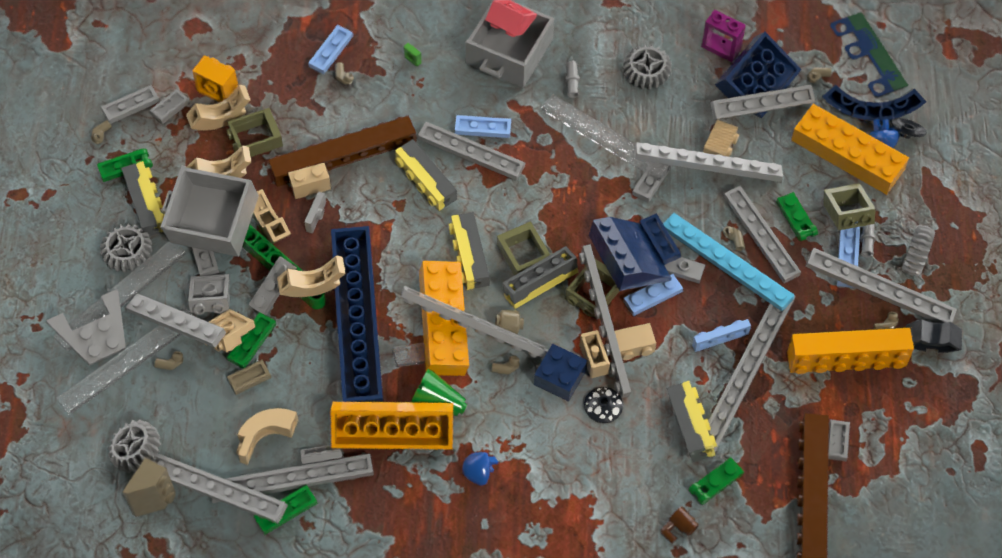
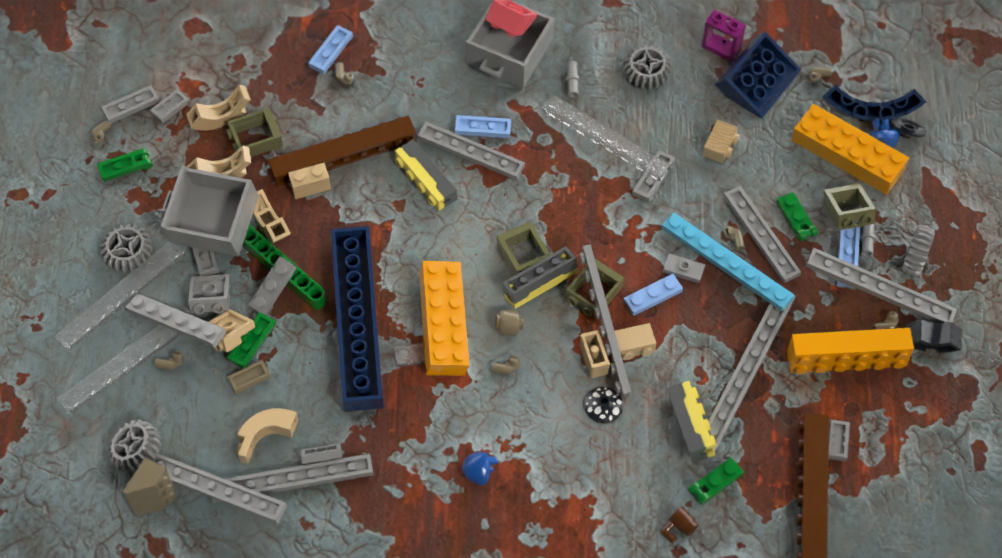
light grey wing [47,289,126,366] -> none
piece [122,161,165,236] -> none
light orange brick [192,55,238,103] -> none
green plate [254,485,318,535] -> none
tan arch [277,256,345,297] -> none
light grey plate [304,192,326,234] -> none
light orange brick [331,402,453,449] -> none
light grey plate [401,286,548,359] -> none
bright green tile [404,43,422,67] -> none
green cone [410,369,468,416] -> none
piece [449,212,490,290] -> none
dark blue brick [534,343,588,402] -> none
dark blue slope [589,217,672,291] -> none
light grey plate [635,143,783,182] -> none
dark blue plate [640,213,681,265] -> none
light blue plate [692,319,751,352] -> none
light grey plate [710,85,815,120] -> none
piece [830,12,909,97] -> none

